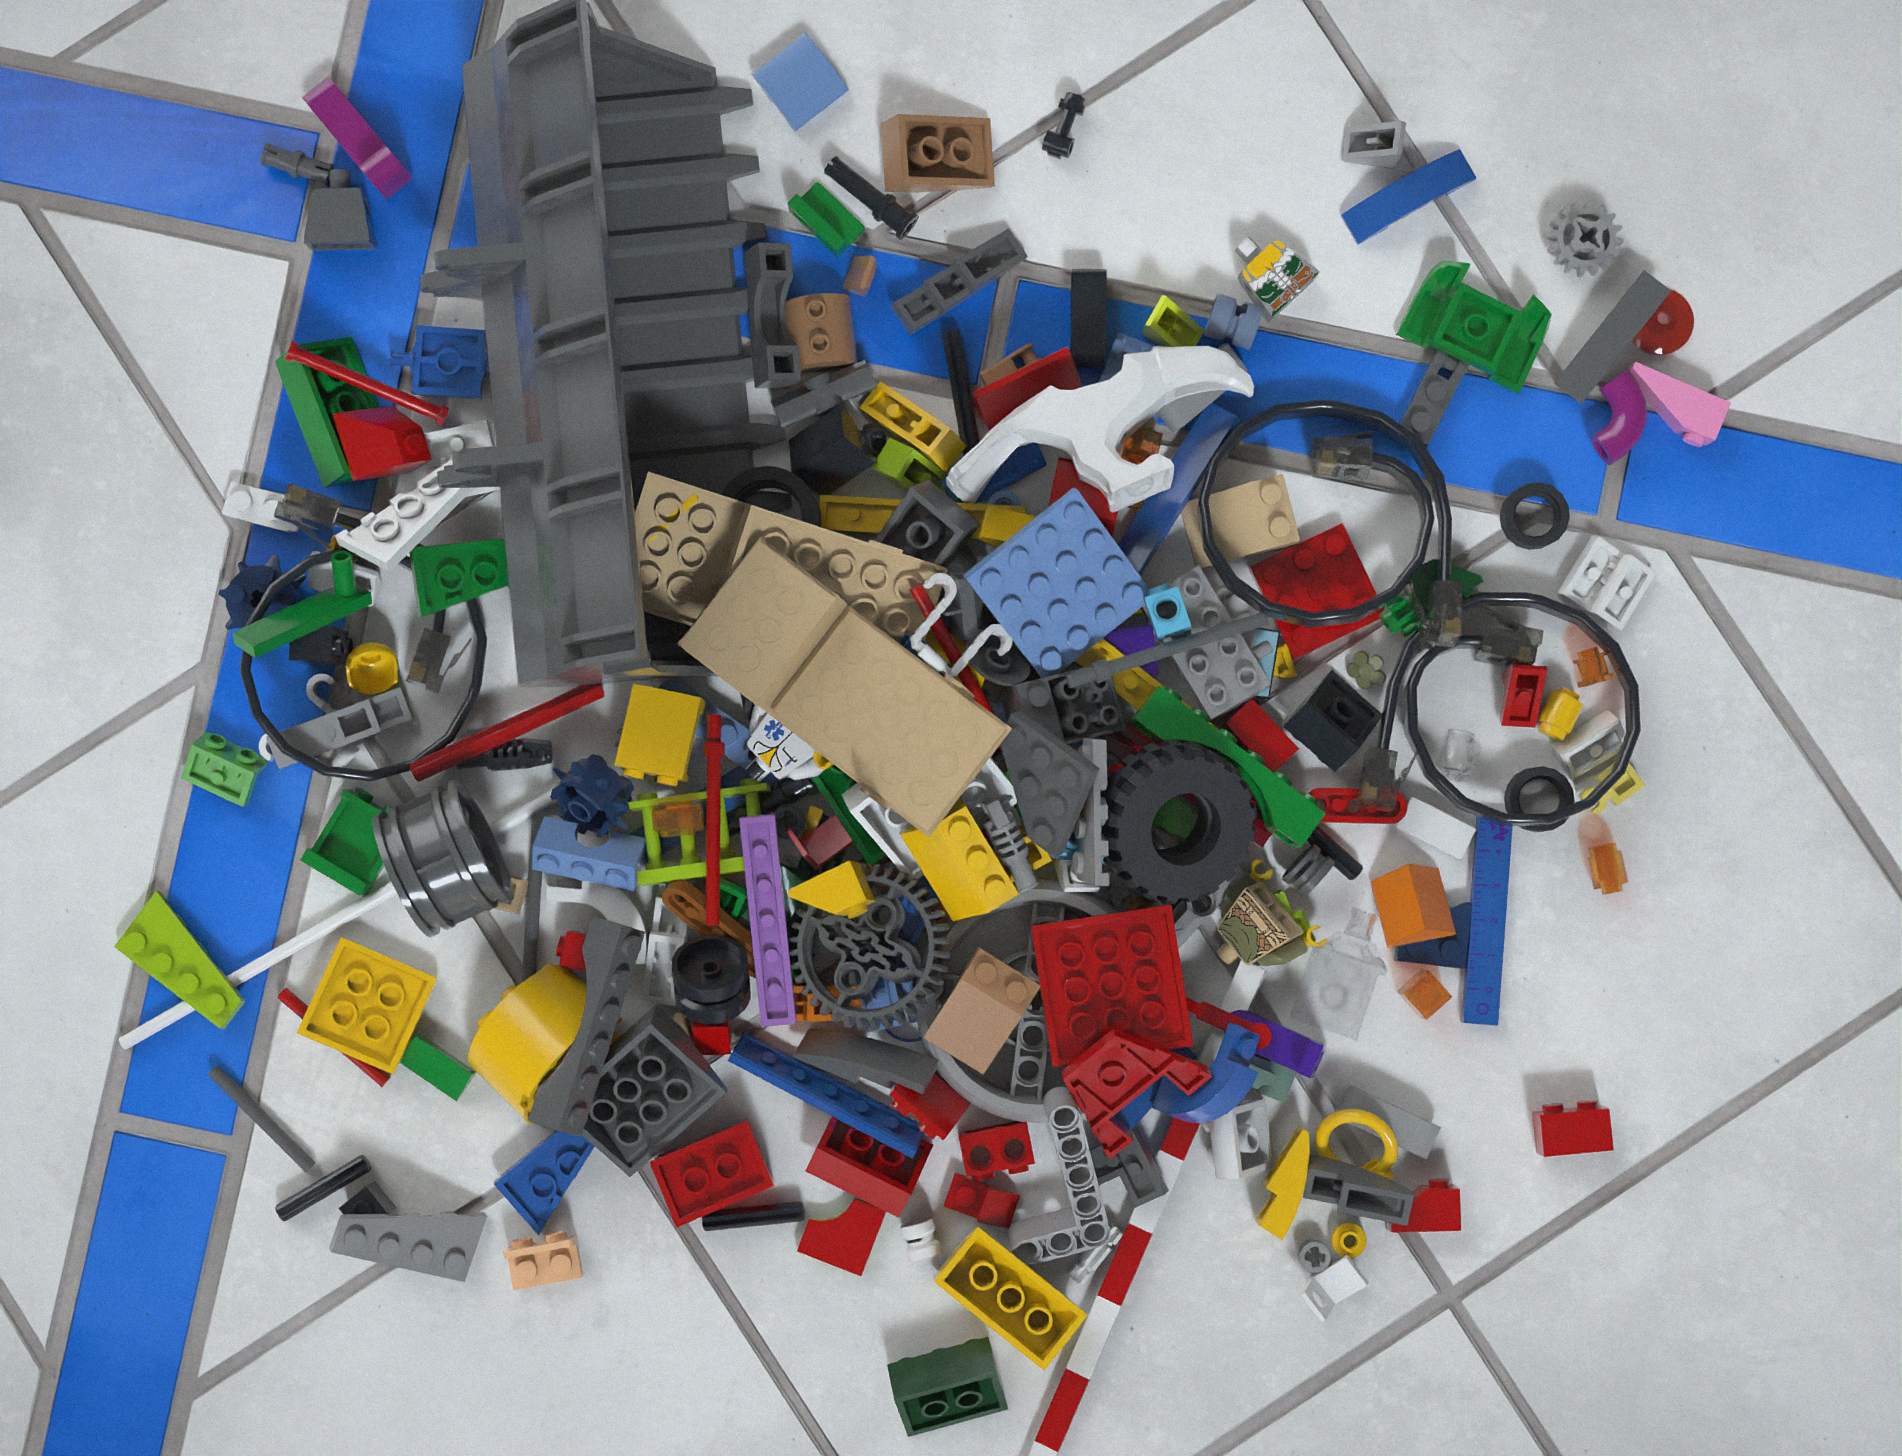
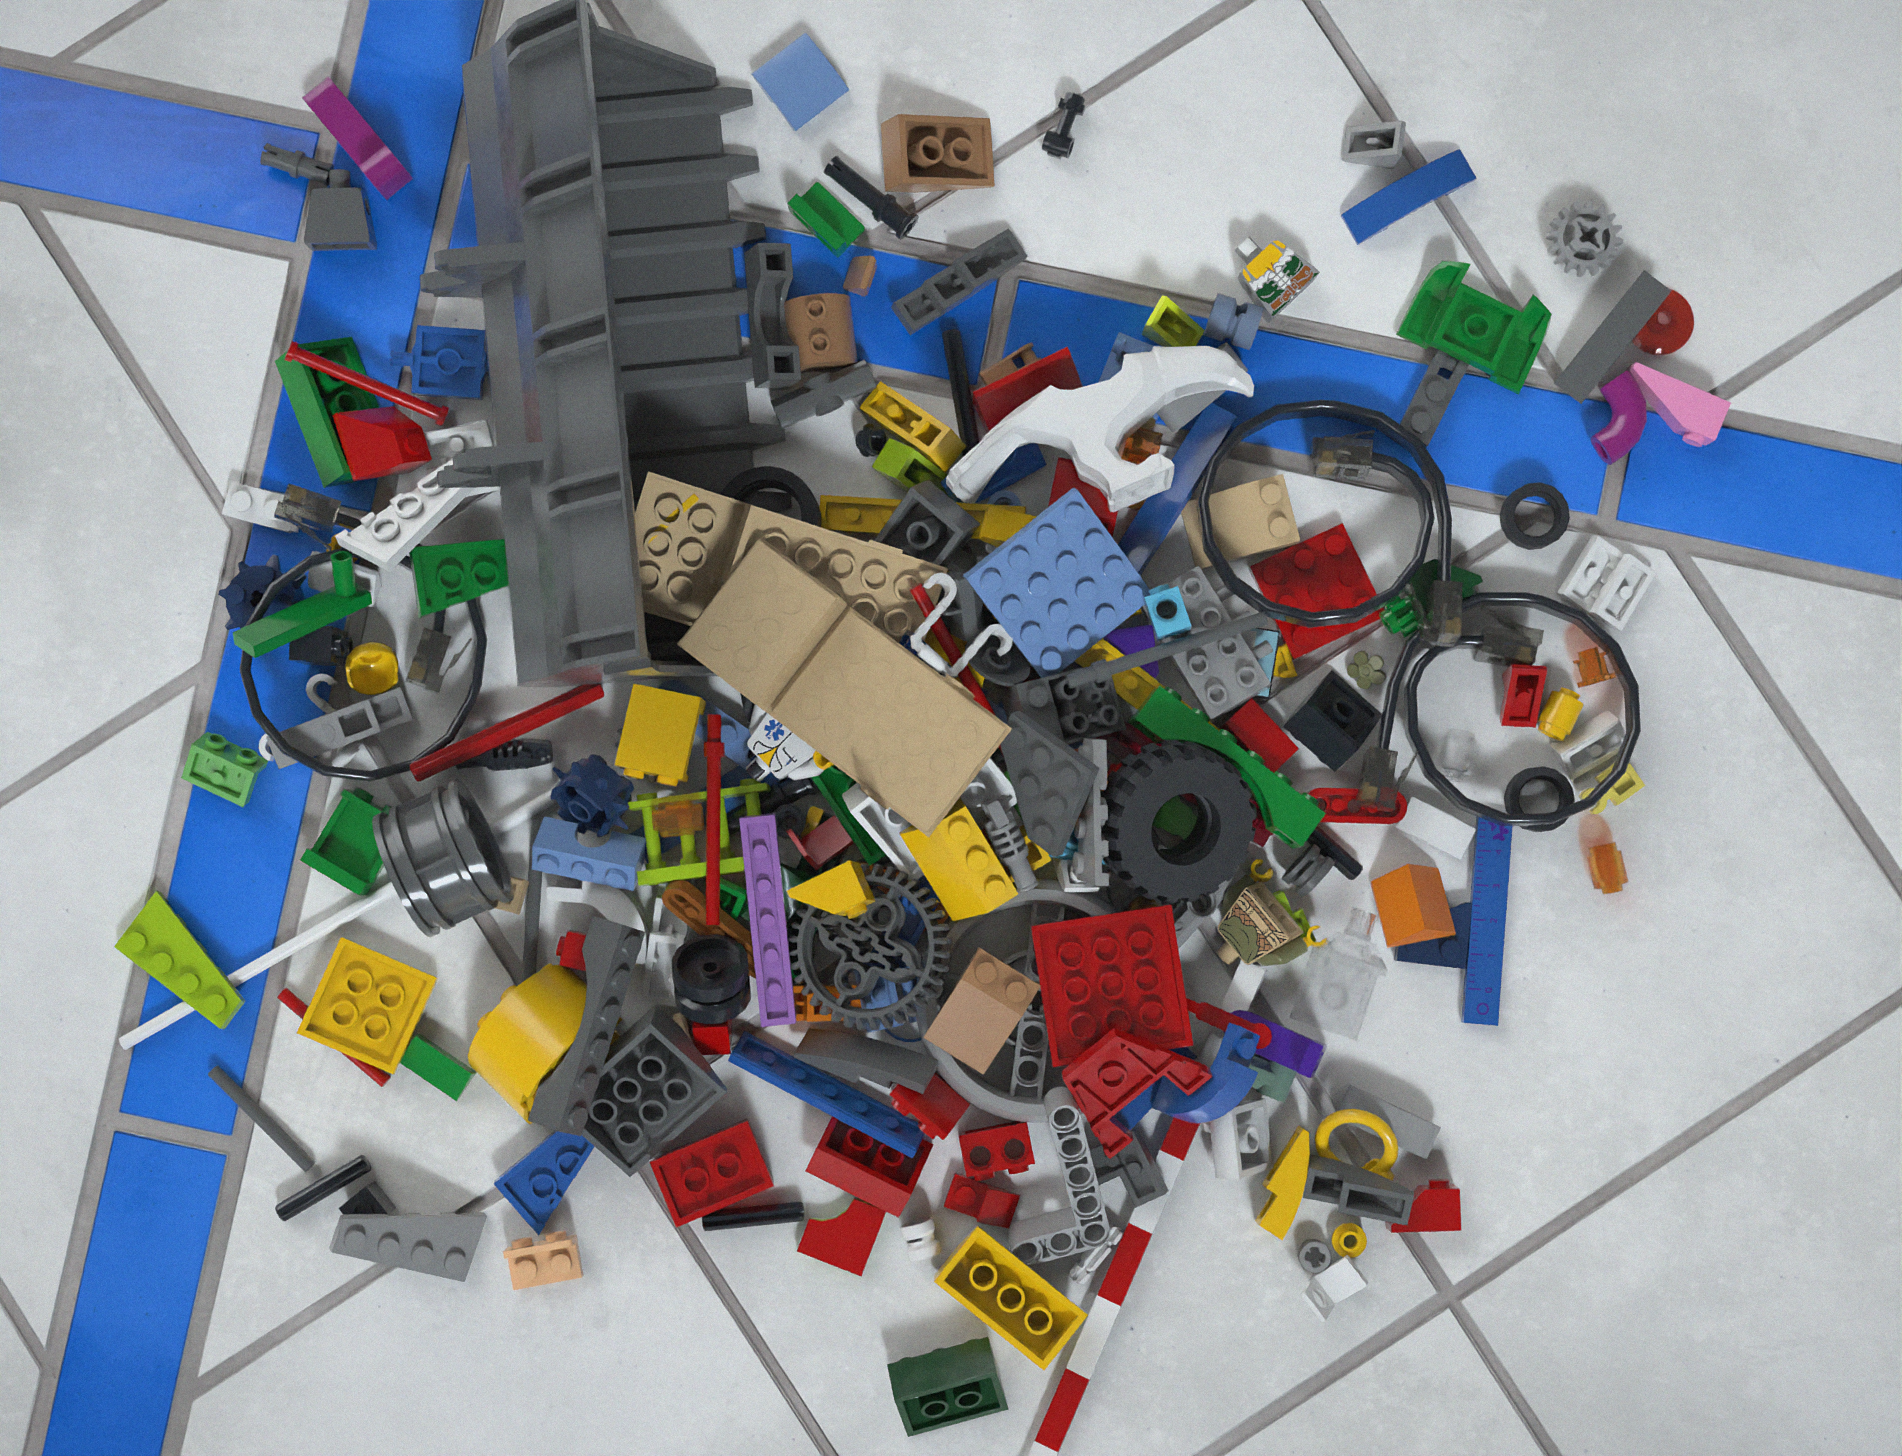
black slope [789,403,878,495] -> none
black beam [1070,269,1107,368] -> none
clear orange brick [1396,969,1452,1020] -> none
red brick [1532,1100,1614,1157] -> none

